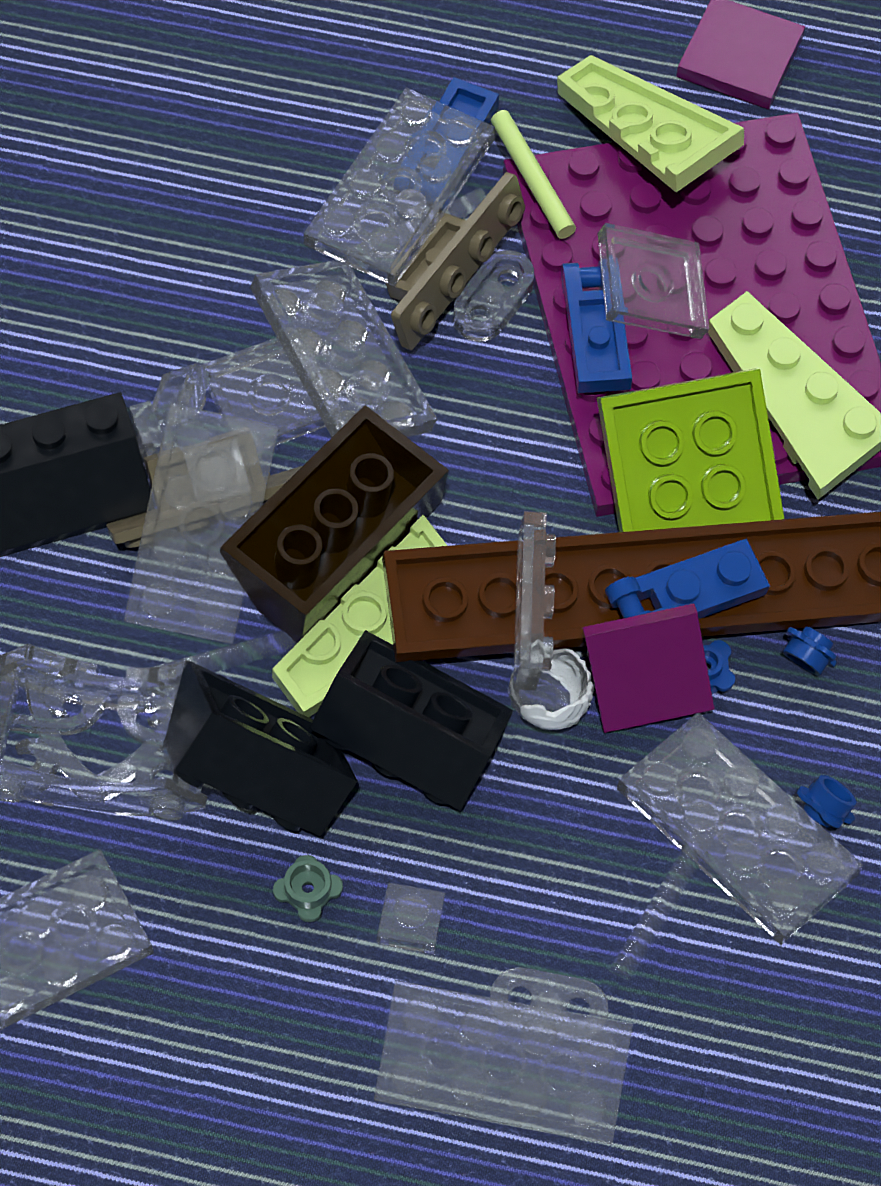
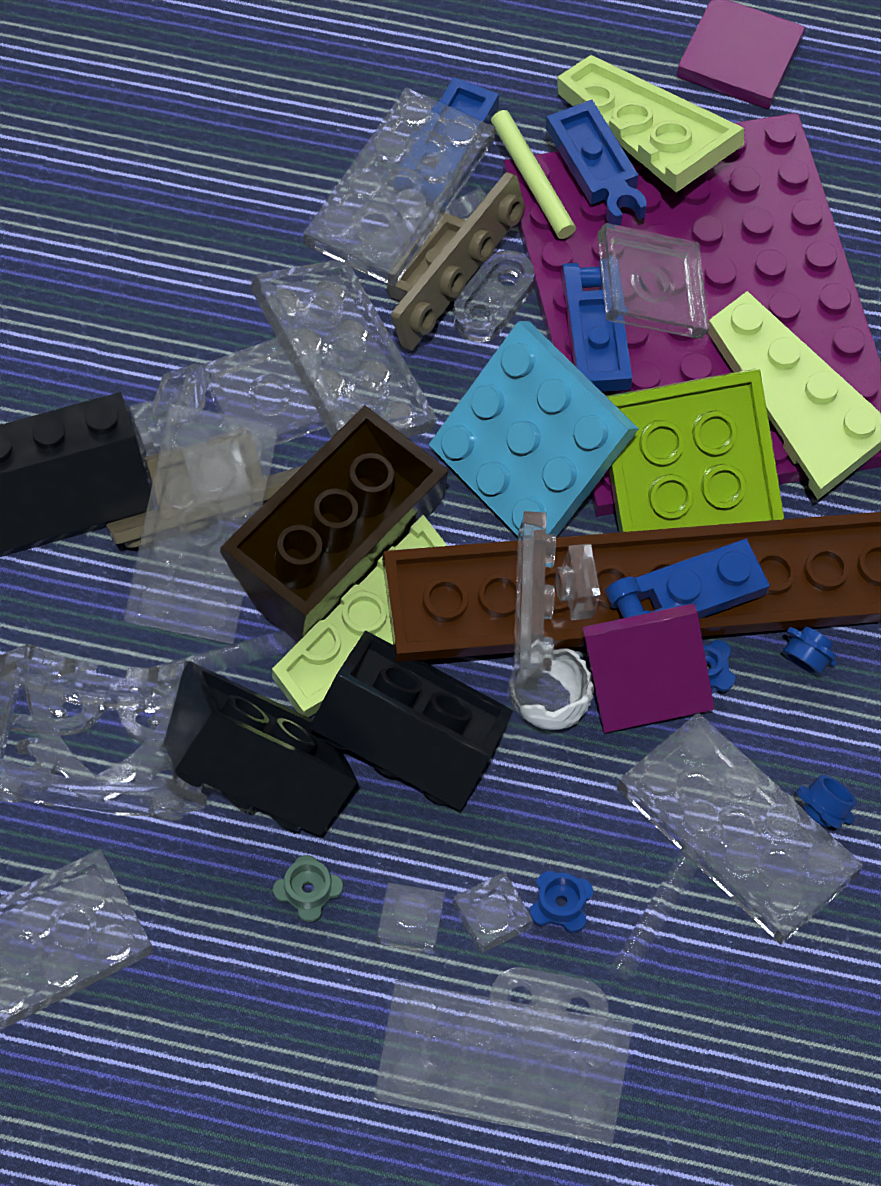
none -> medium azure plate [429,321,639,540]
none -> clear plate [453,872,533,954]
none -> blue plate [530,871,593,933]
none -> blue plate [545,100,647,229]
none -> clear plate [555,544,601,620]

